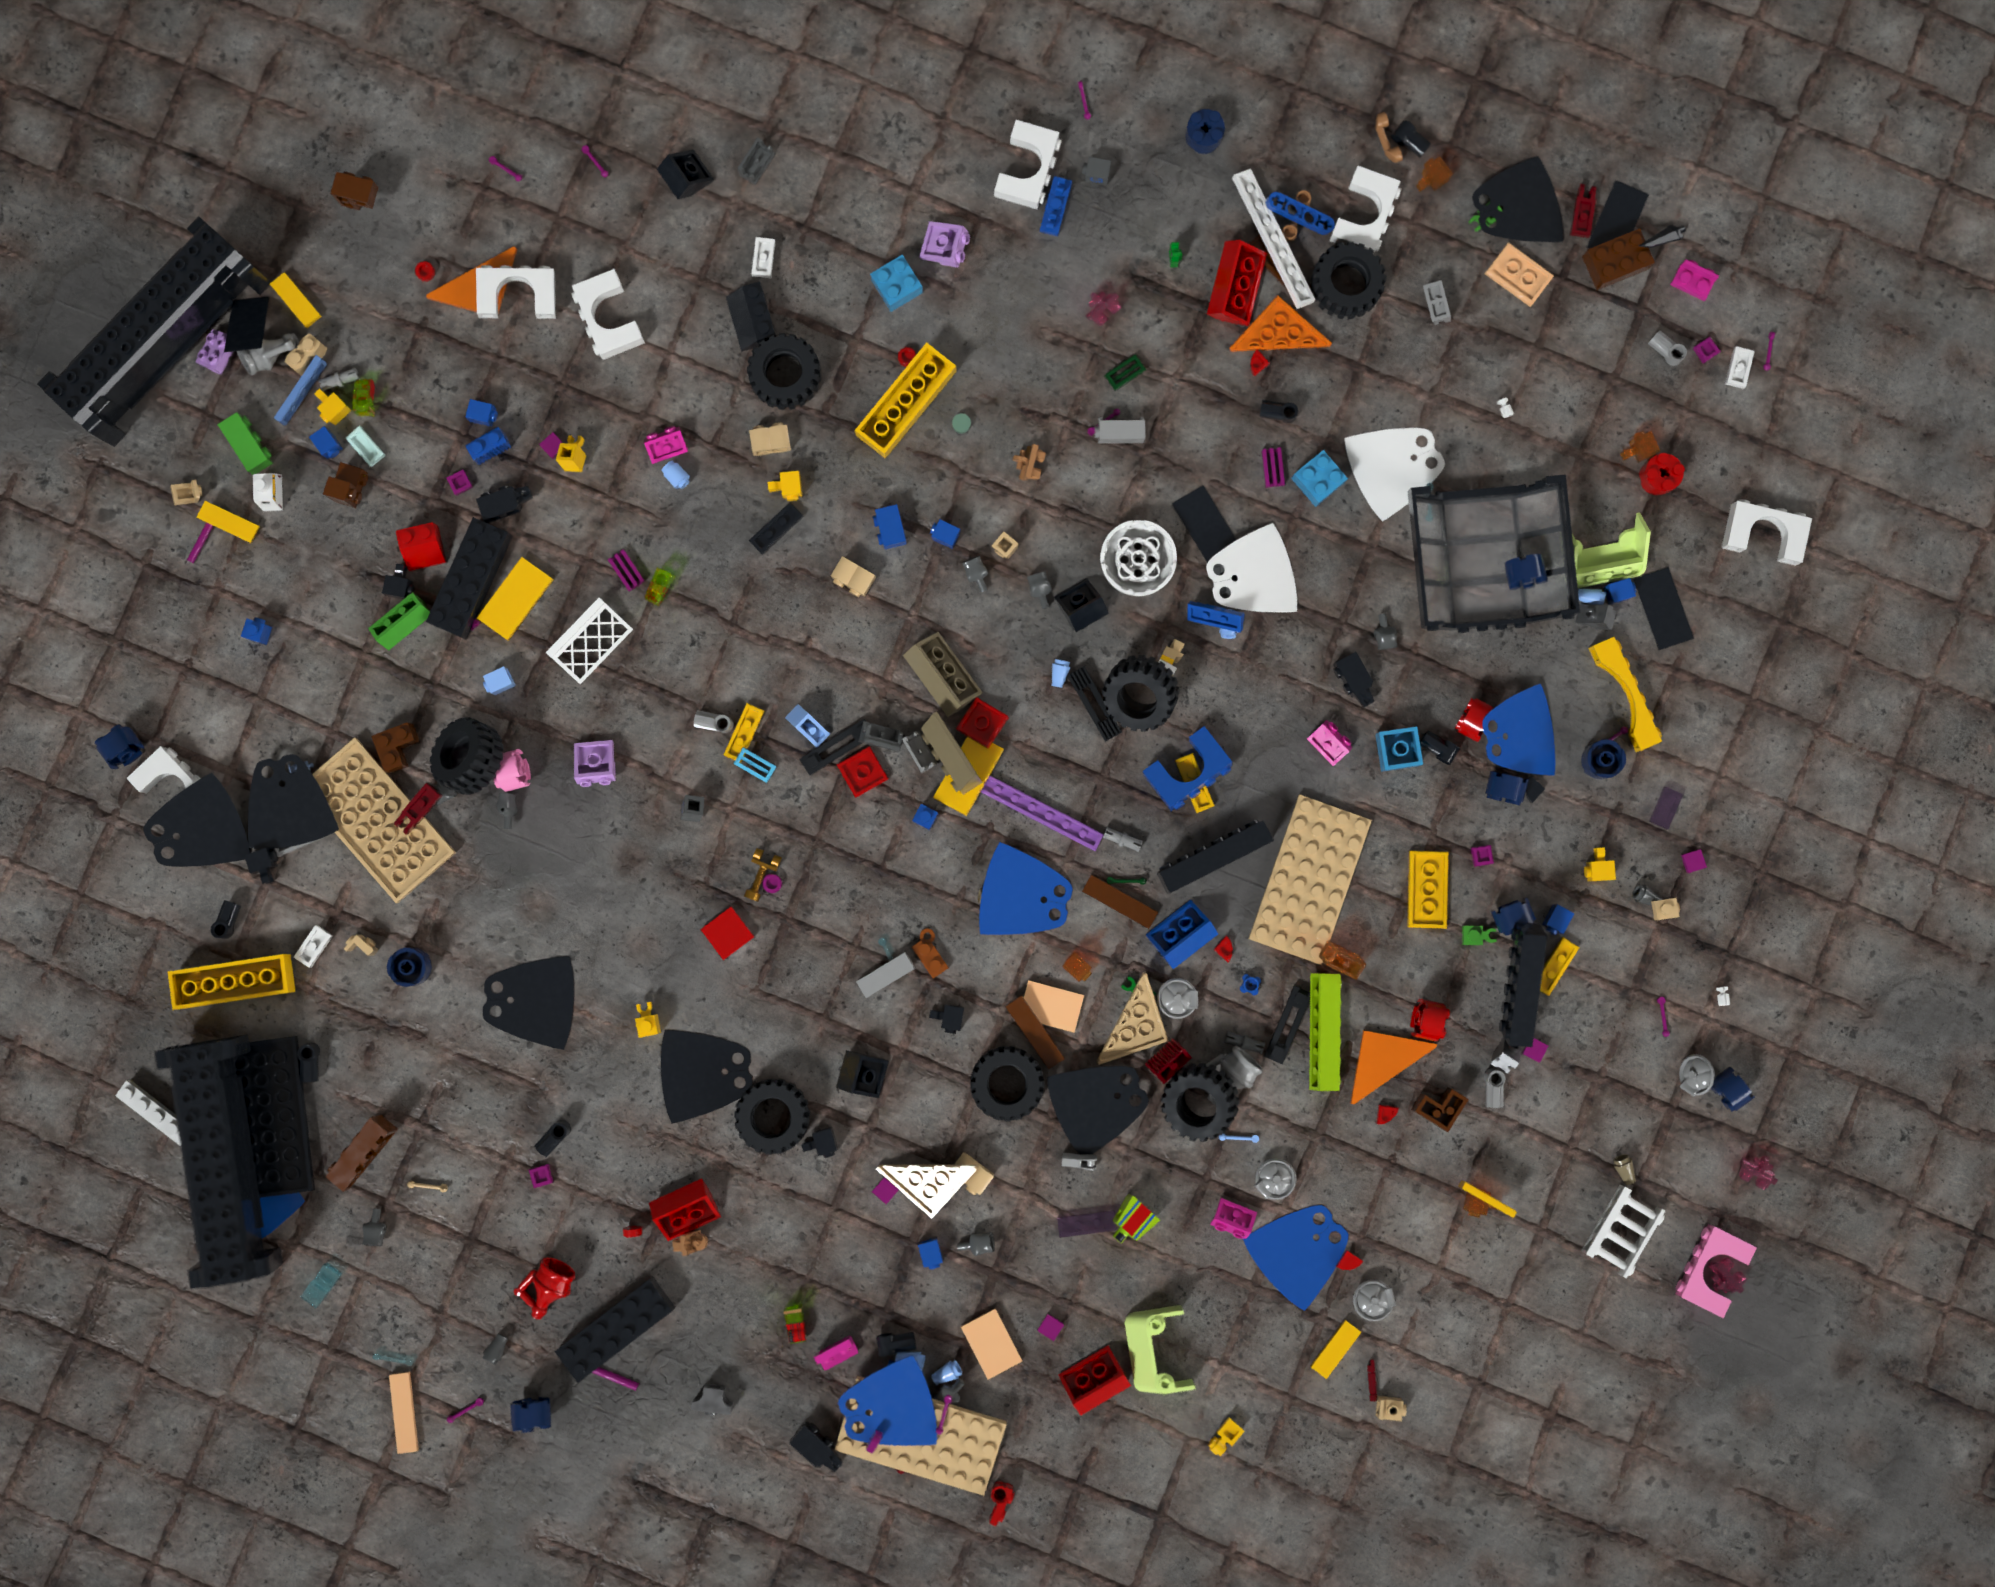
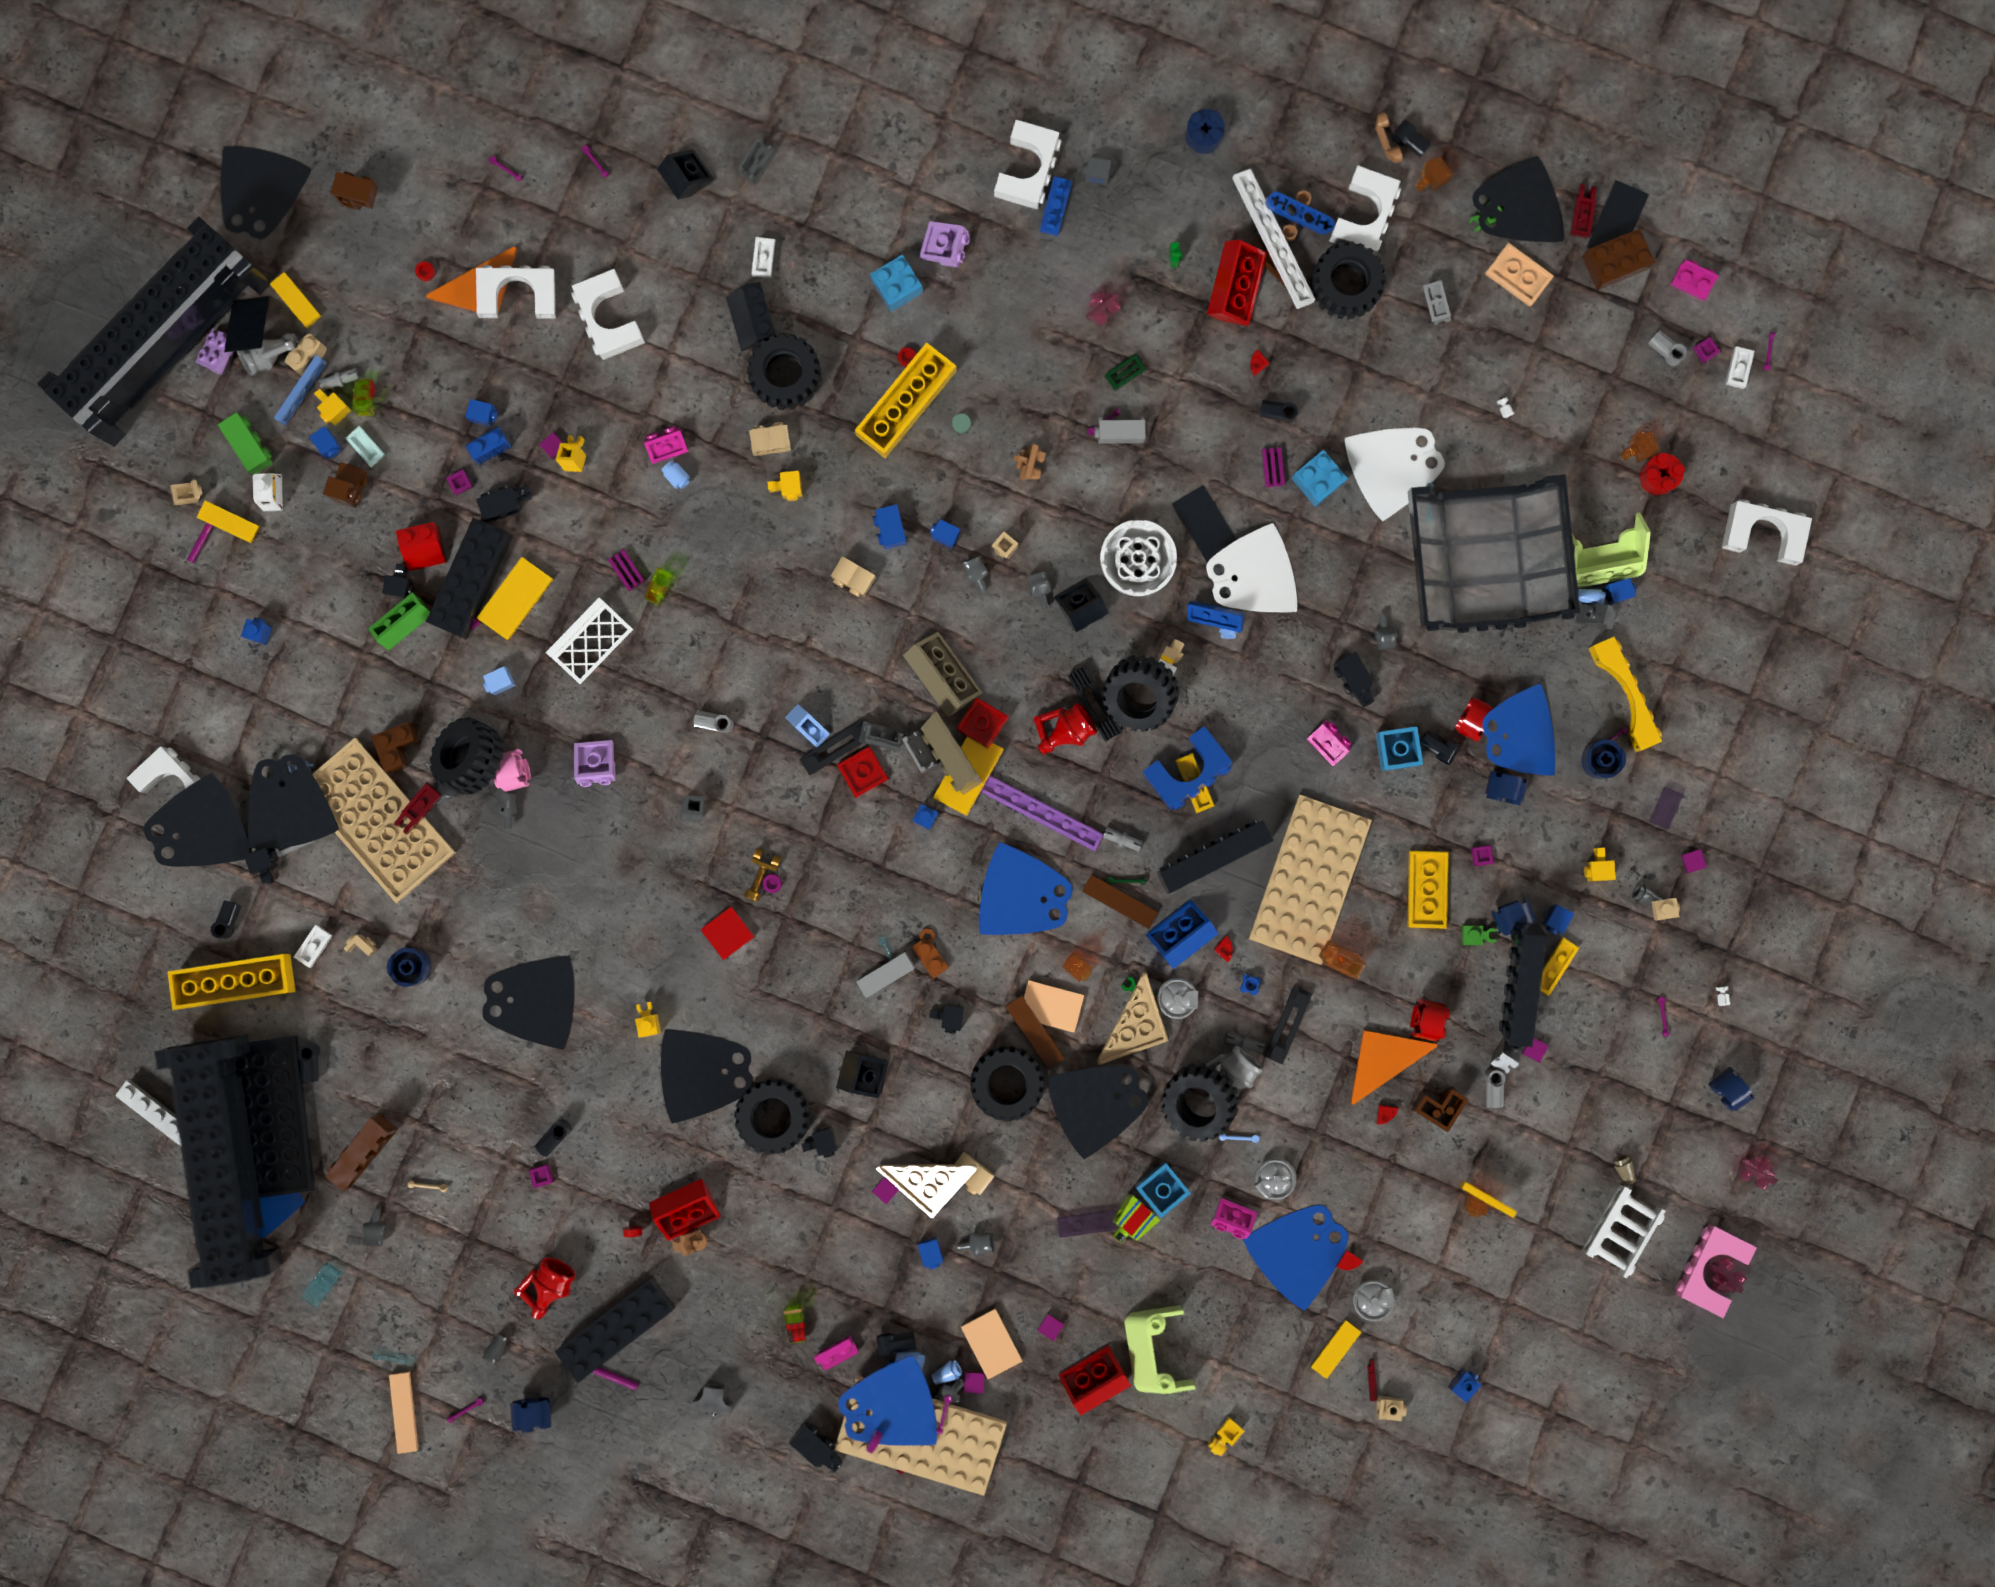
dark blue brick [95,725,144,769] -> none
yellow tile [723,703,765,763] -> none
medium azure tile [733,747,777,783] -> none
black tile [749,502,804,555] -> none
red plate [989,1481,1015,1526] -> none
light blue cone [1052,659,1071,688] -> none
light grey bar [1061,1153,1097,1171] -> none
magenta hinge [1078,81,1091,119] -> none
dark red brick [1145,1038,1192,1084] -> none
orange tile [1229,296,1332,352] -> none
lime brick [1309,973,1342,1091] -> none
dark blue brick [1504,554,1548,590] -> none
black tile [1526,776,1545,803] -> none
black piece [1633,567,1694,650] -> none
black bar [1639,224,1686,248] -> none
light grey piece [1679,1054,1715,1097] -> none
none -> black piece [221,146,311,239]
none -> magenta tile [964,1371,985,1394]
none -> red piece [1033,703,1097,754]
none -> dark azure brick [1134,1161,1191,1218]
none -> blue brick [1448,1368,1481,1403]

